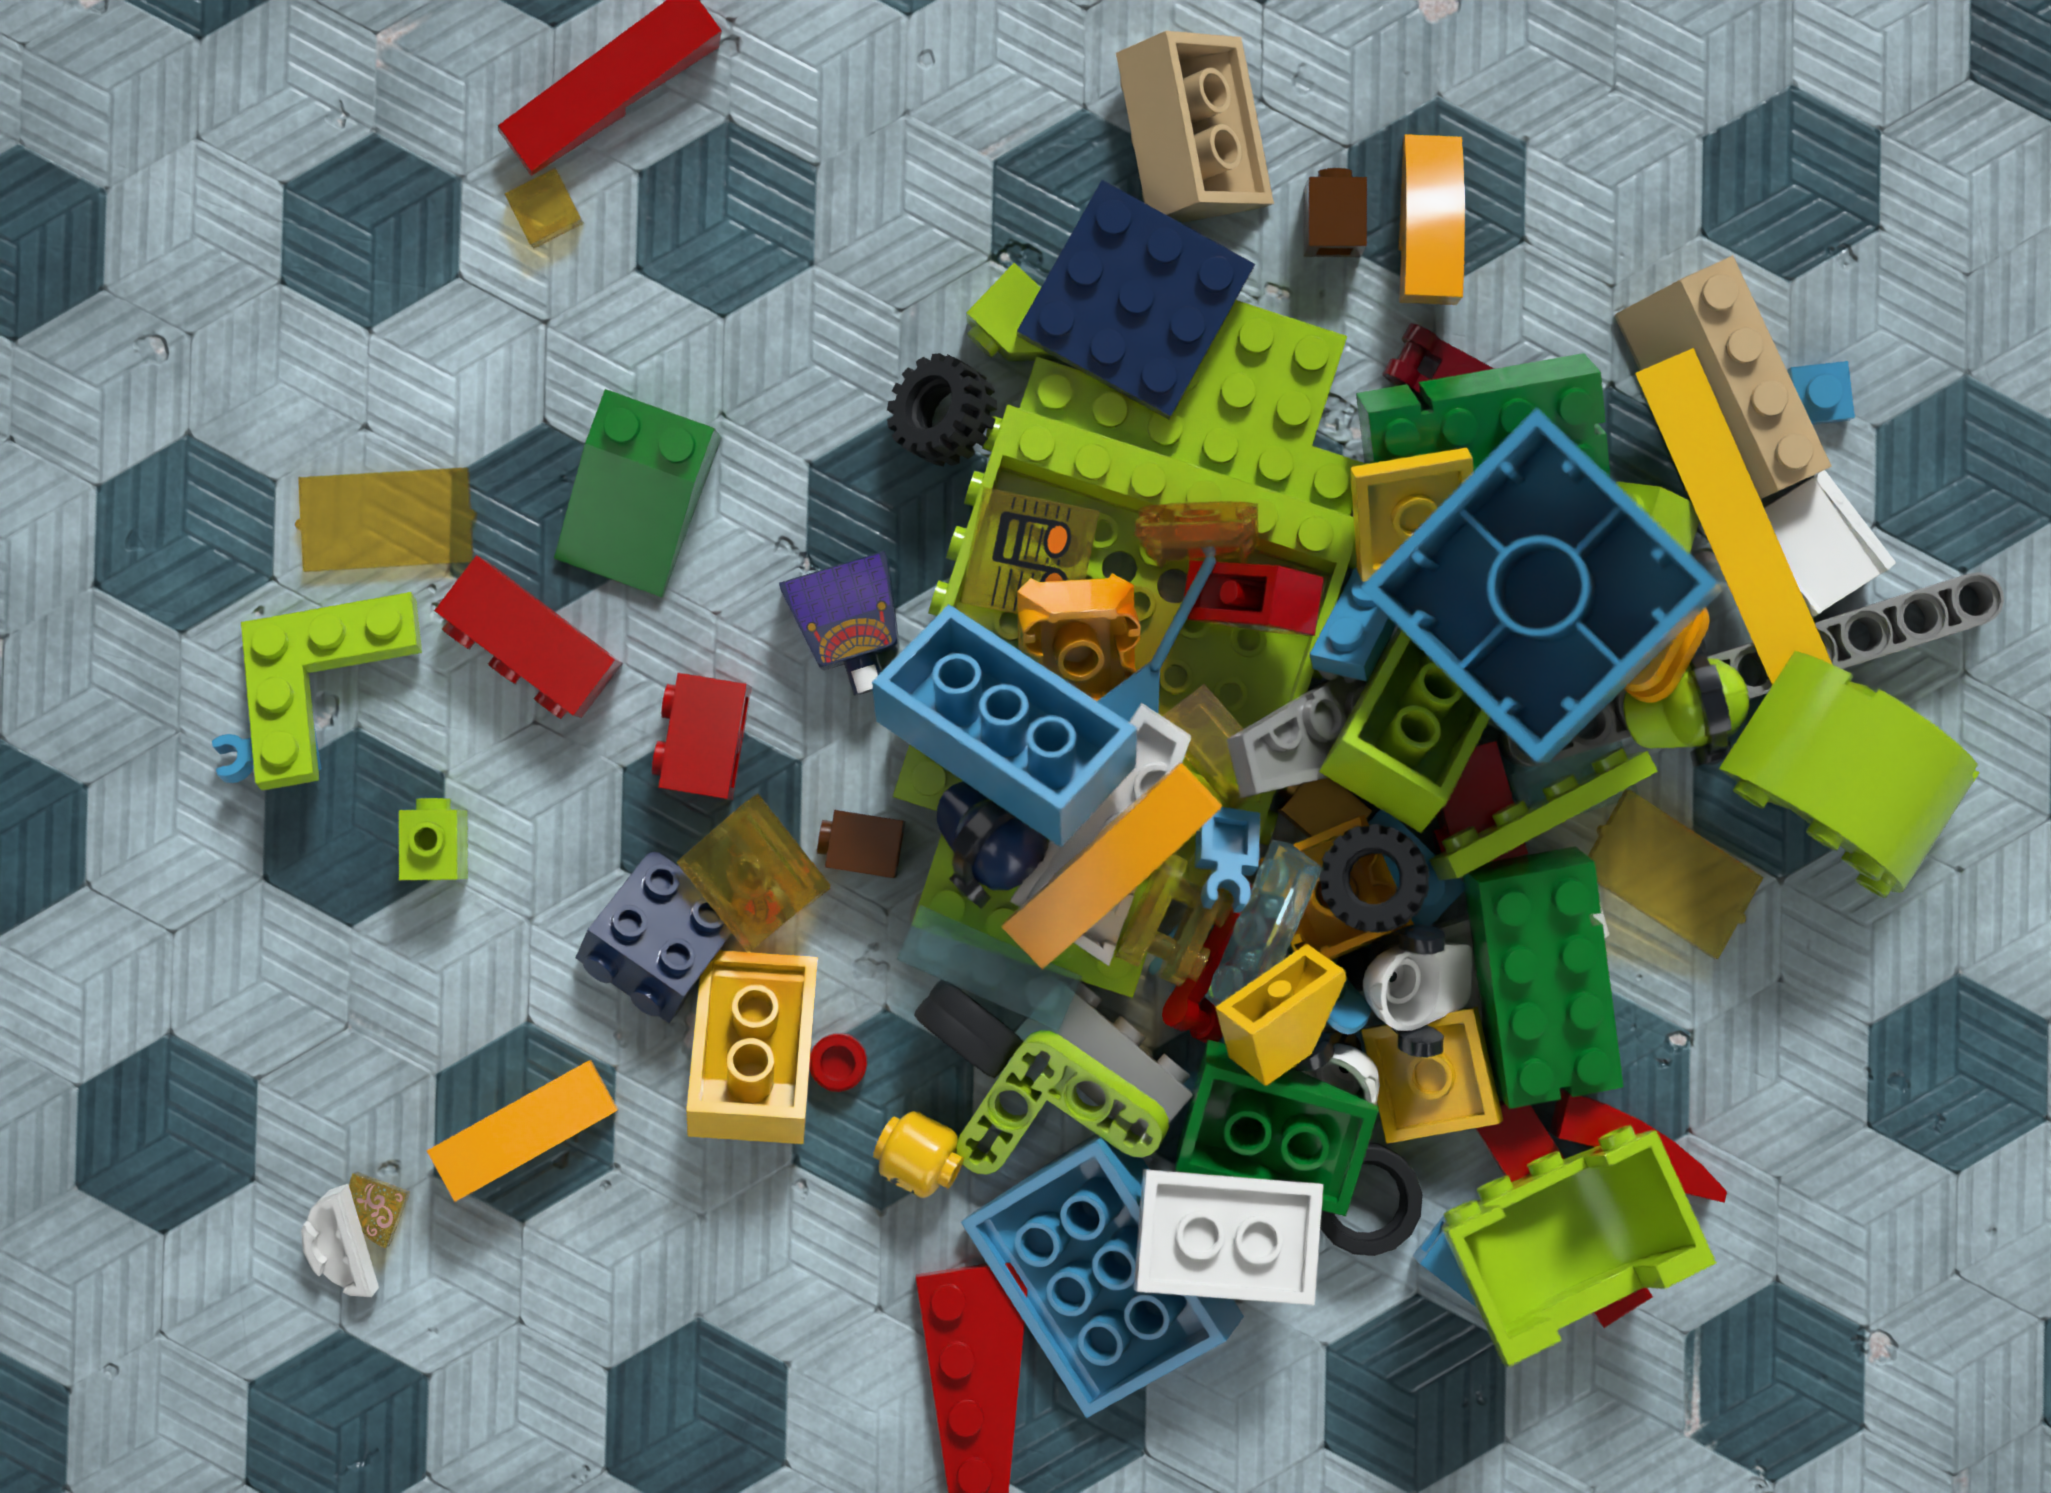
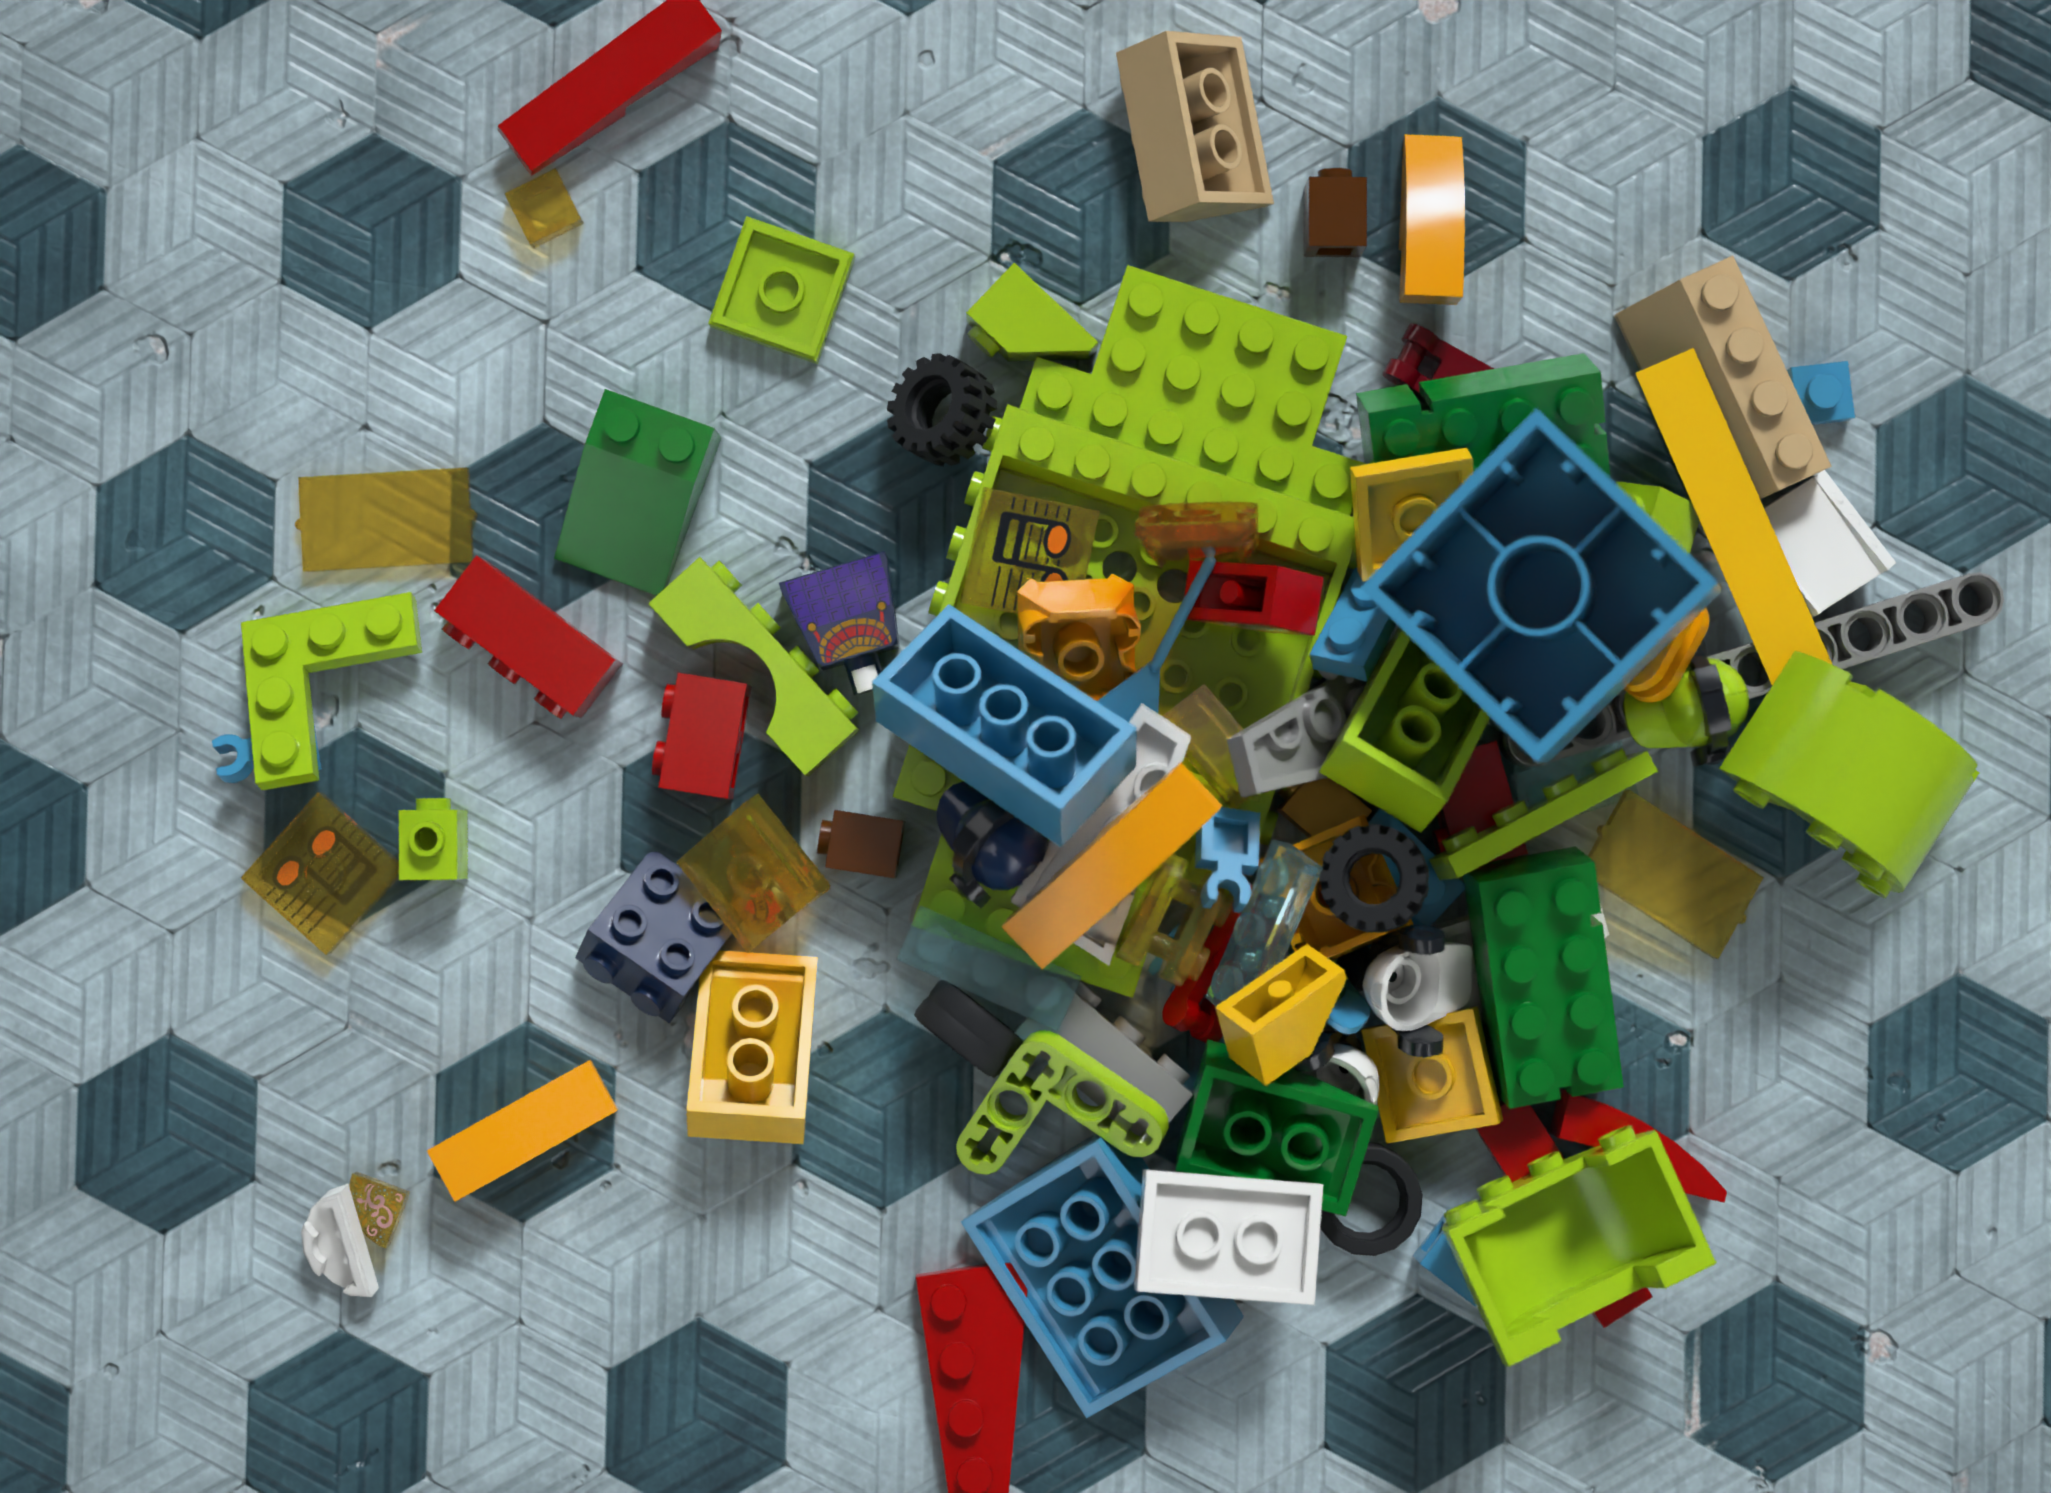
red tile [809,1033,868,1092] -> none
yellow head [873,1111,964,1198] -> none
dark blue plate [1017,180,1255,420] -> none
none -> clear yellow tile [241,792,399,955]
none -> lime arch [648,557,860,777]
none -> lime tile [708,216,856,365]

